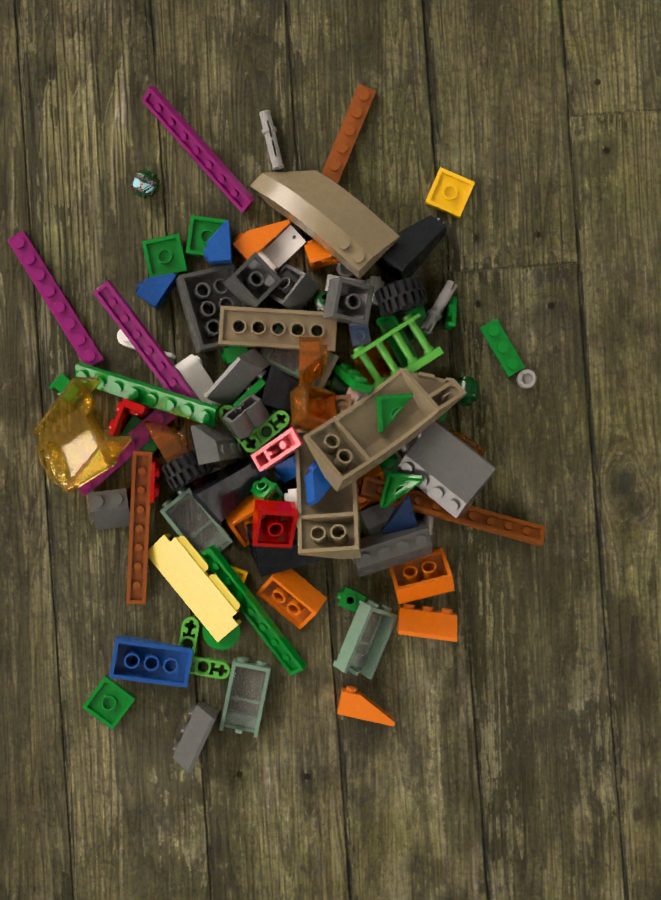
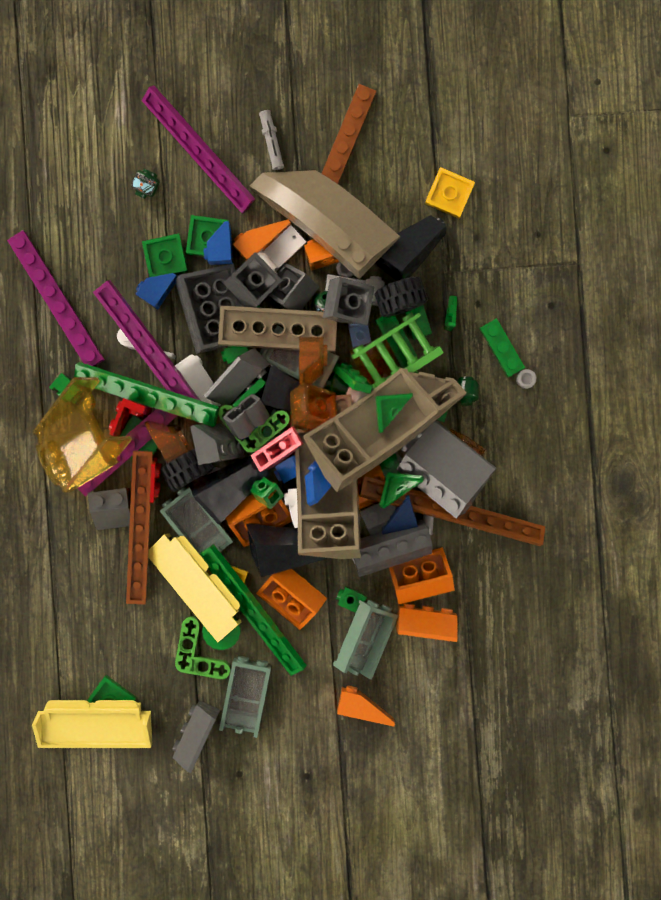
blue slope [109,634,193,688] -> none
red slope [252,499,299,548] -> none
light grey pin [420,280,457,334] -> none
none -> light yellow slope [32,700,152,748]

